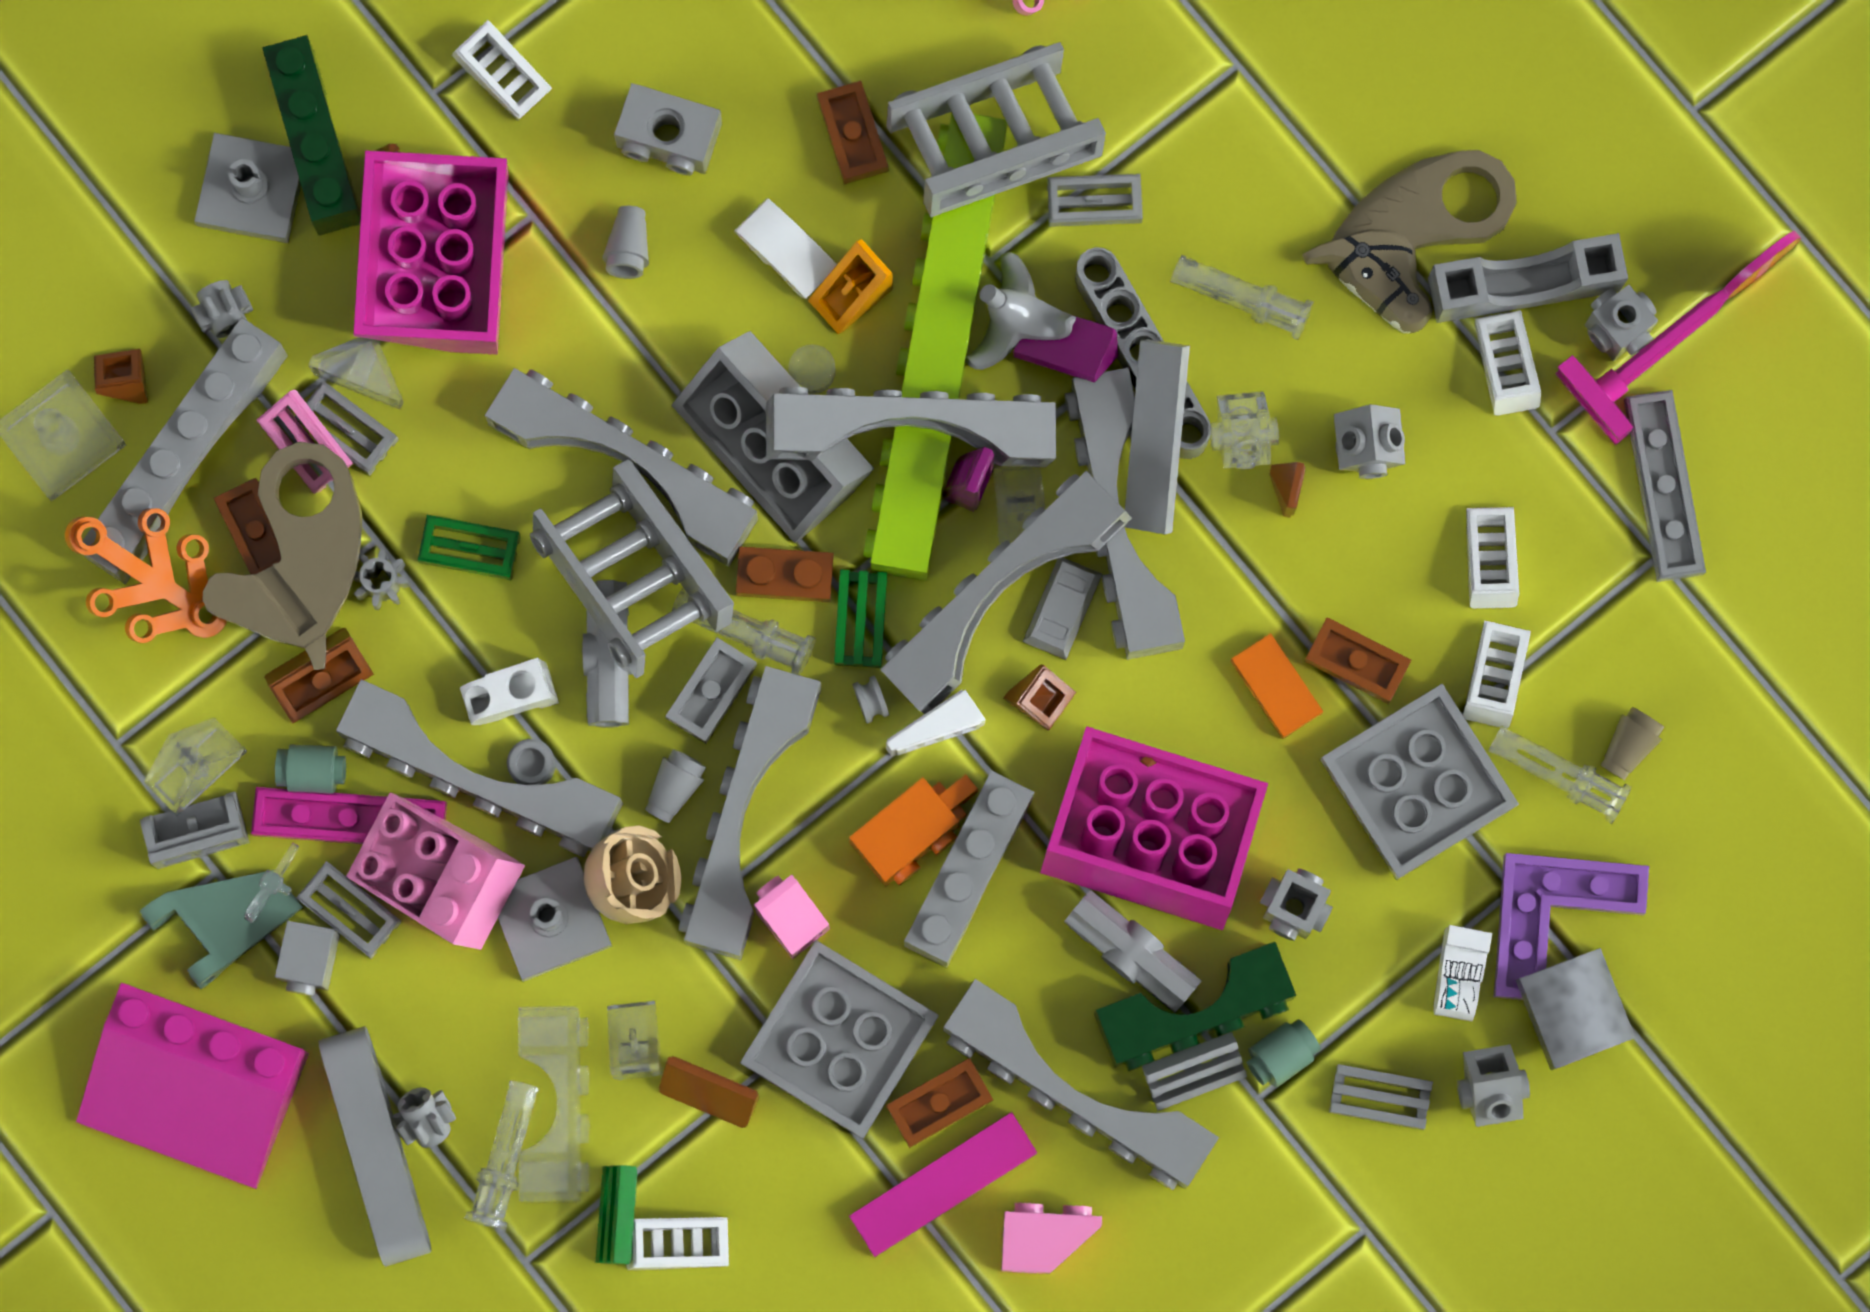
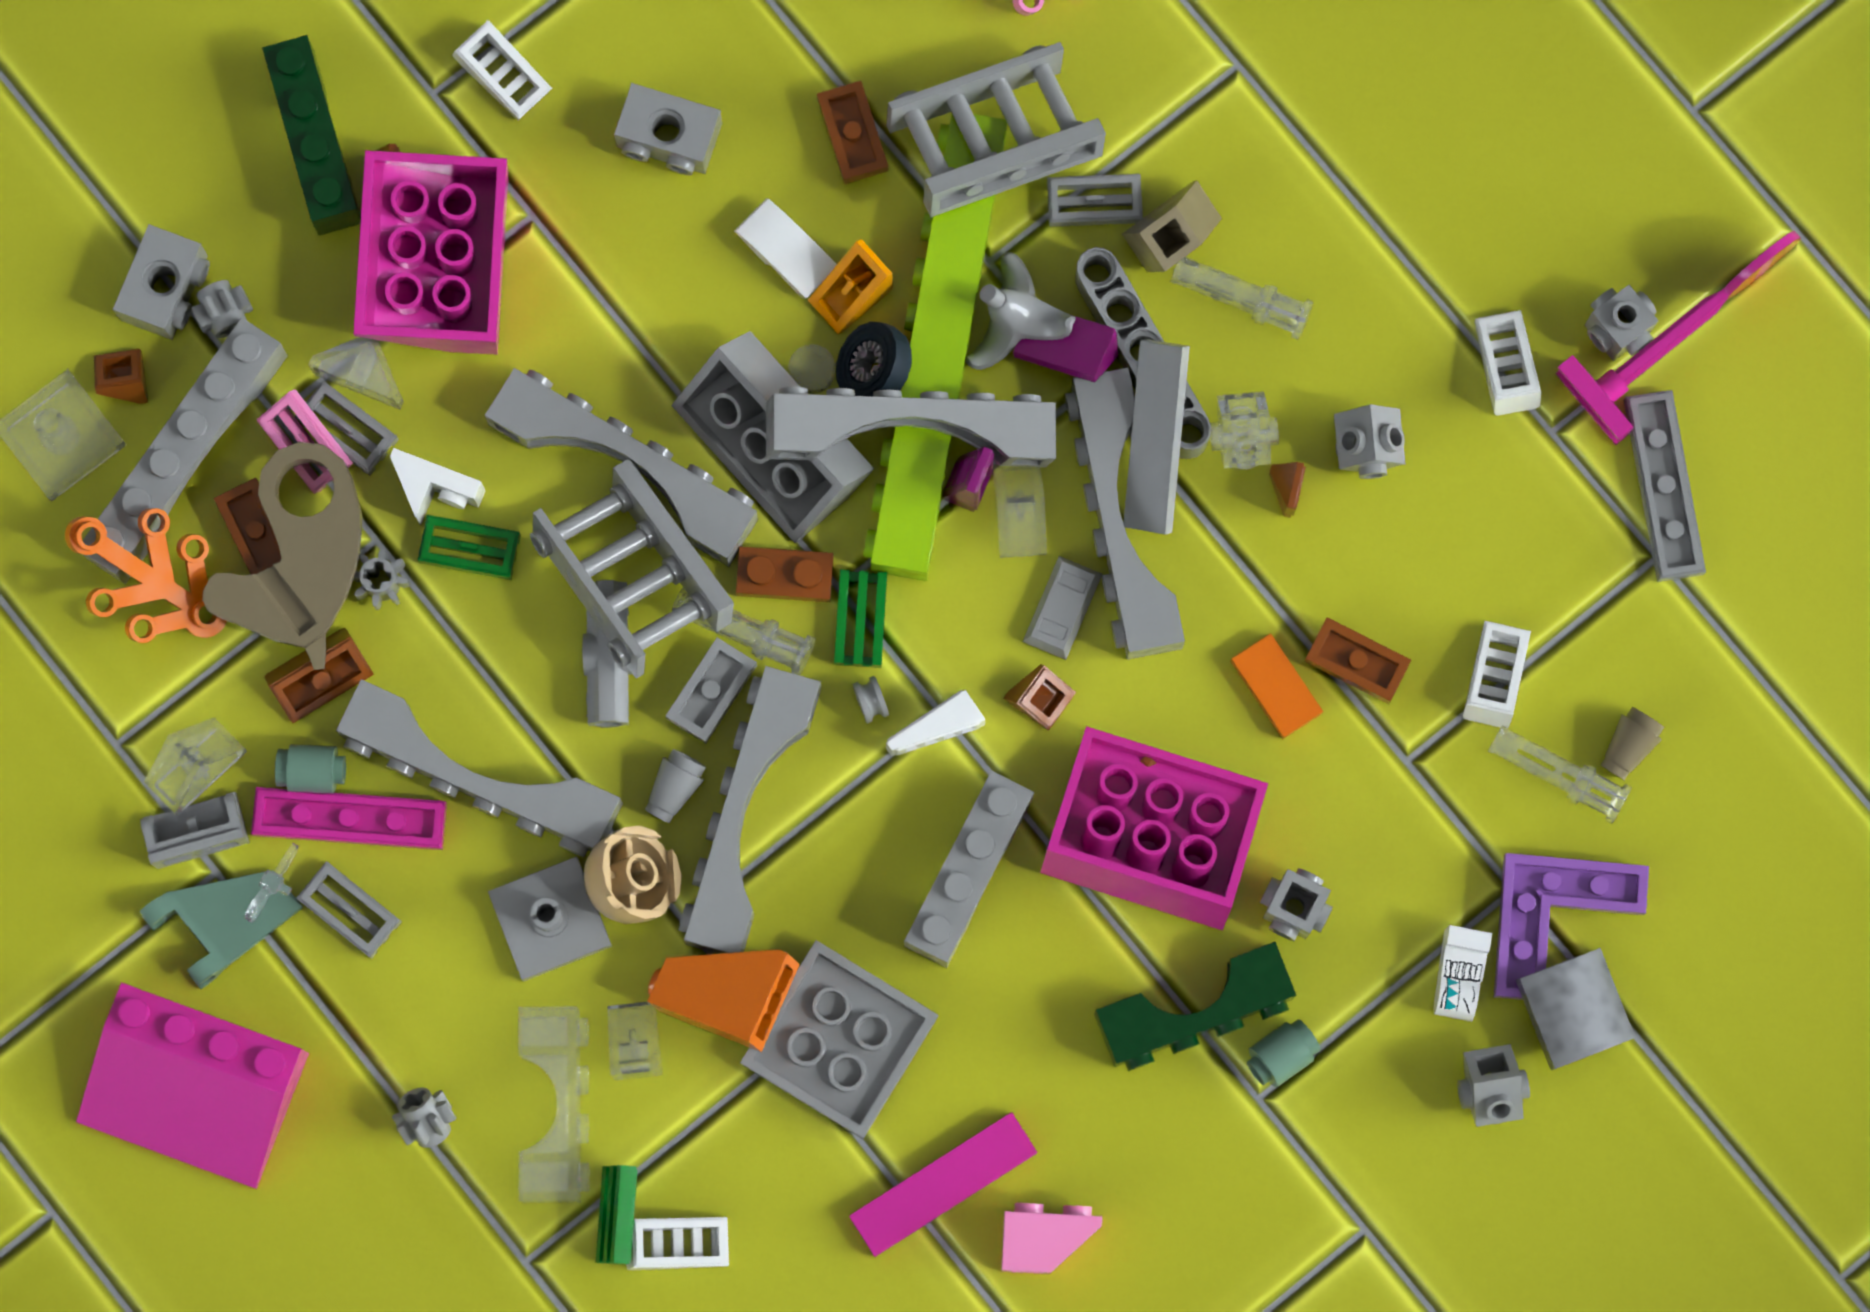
light grey tile [194,133,301,243] -> none
light grey brick [275,920,340,996] -> none
light grey beam [318,1026,432,1267] -> none
bright pink slope [346,793,525,950] -> none
white leg [460,657,559,725] -> none
clear pin [464,1080,540,1231] -> none
light grey tile [507,739,556,785] -> none
light grey cone [603,206,649,279] -> none
dark orange slope [659,1055,760,1128] -> none
bright pink slope [754,874,830,959] -> none
orange hinge [849,774,979,887] -> none
light grey arch [880,471,1132,714] -> none
dark orange plate [886,1058,993,1148] -> none
light grey arch [943,979,1219,1190] -> none
light grey piece [1064,890,1201,1013] -> none
light grey tile [1142,1032,1247,1111] -> none
dark tan animal [1302,150,1517,333] -> none
light grey plate [1320,684,1519,880] -> none
light grey tile [1329,1064,1433,1130] -> none
light grey arch [1428,233,1628,323] -> none
white slope [1466,507,1519,609] -> none
none -> light grey brick [112,224,210,340]
none -> white slope [390,448,486,525]
none -> orange slope [647,950,800,1052]
none -> black bush [836,321,912,396]
none -> dark tan slope [1122,180,1222,272]

